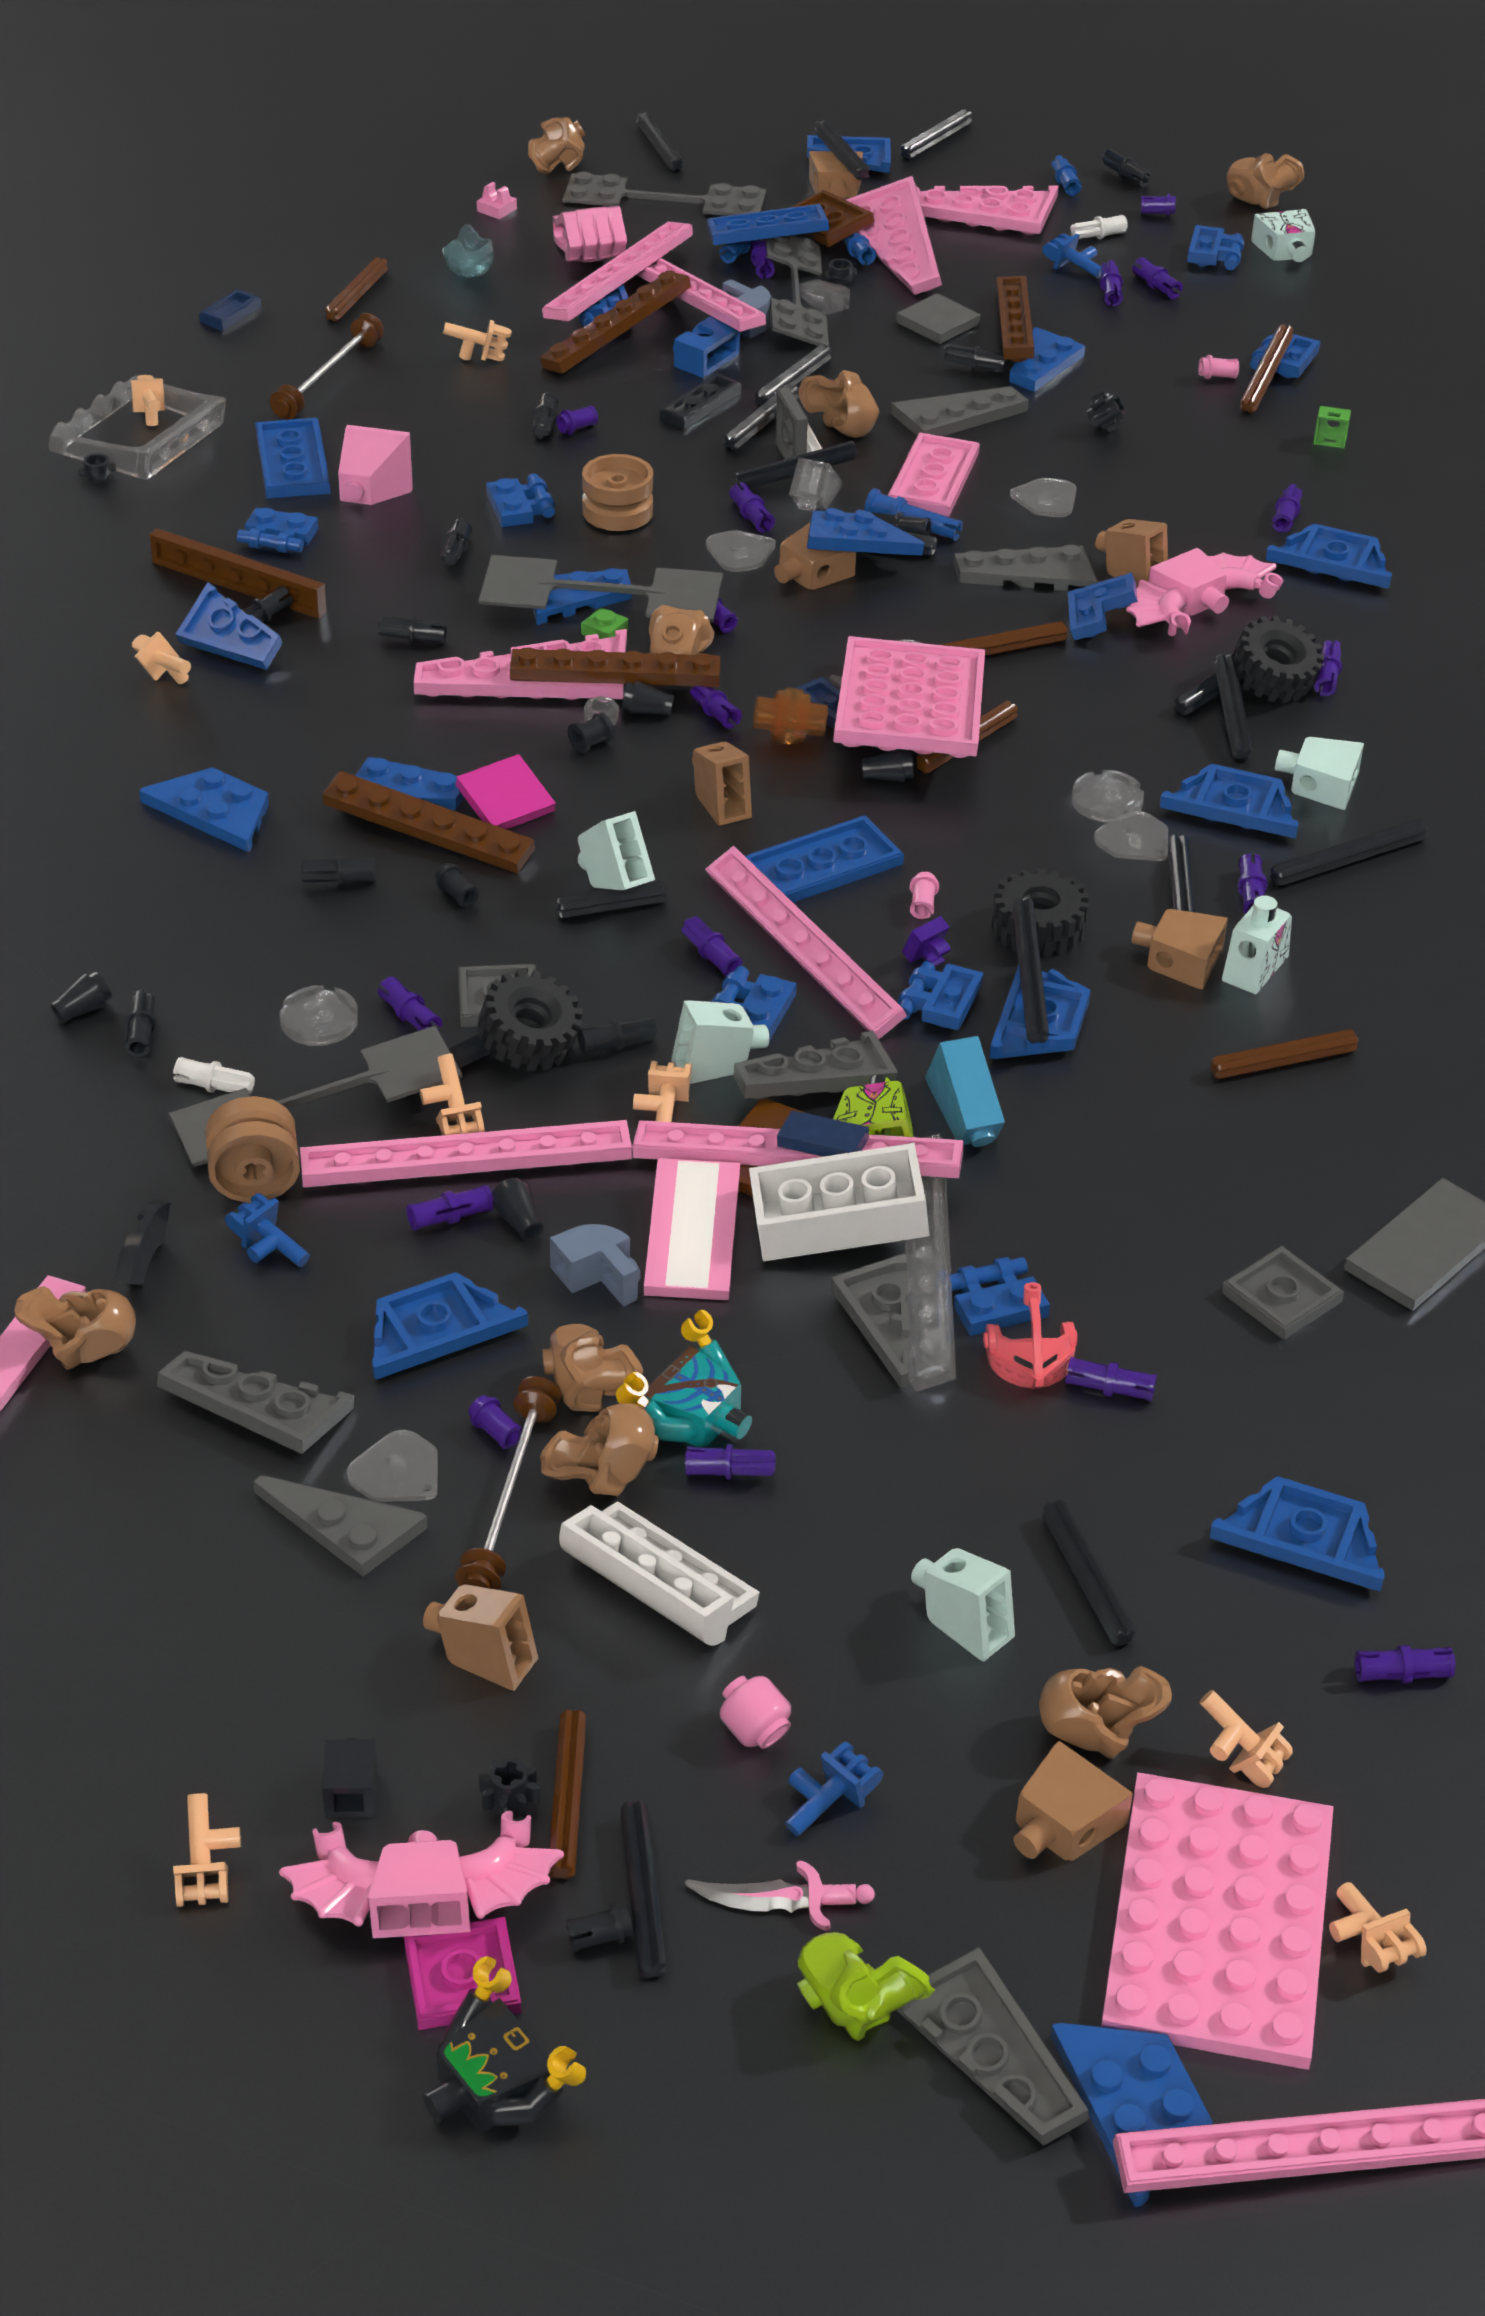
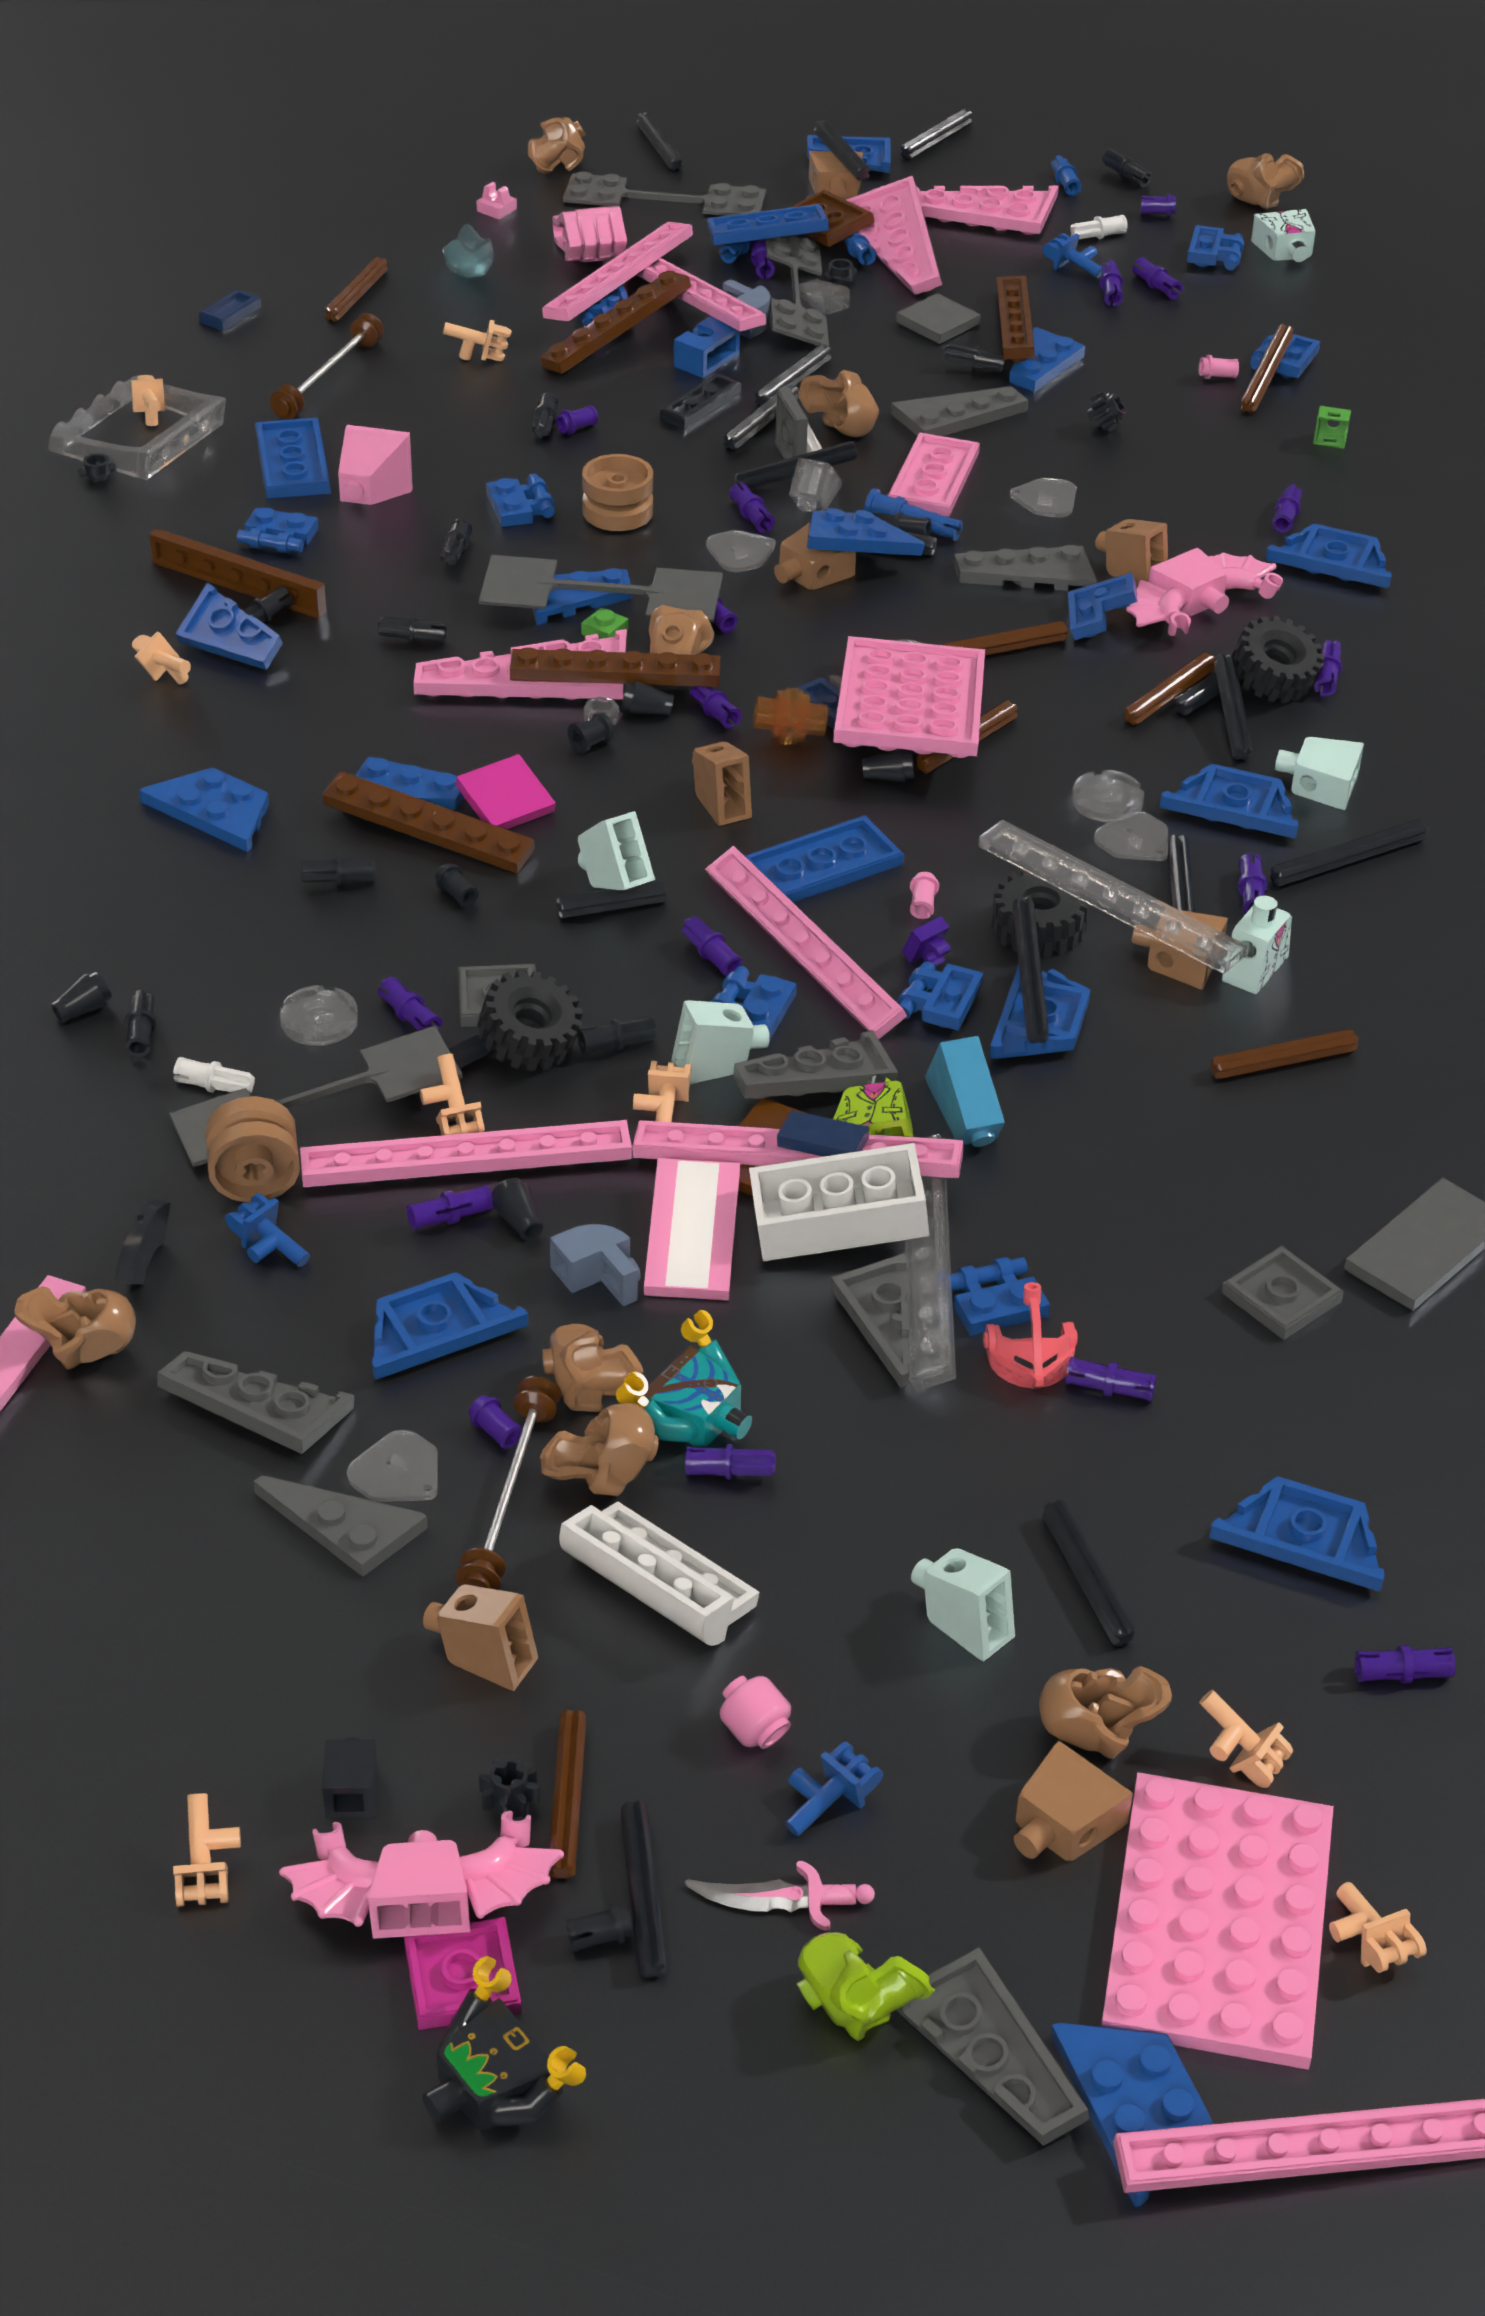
none -> clear tile [979,820,1248,974]
none -> reddish brown axle [1124,652,1216,726]

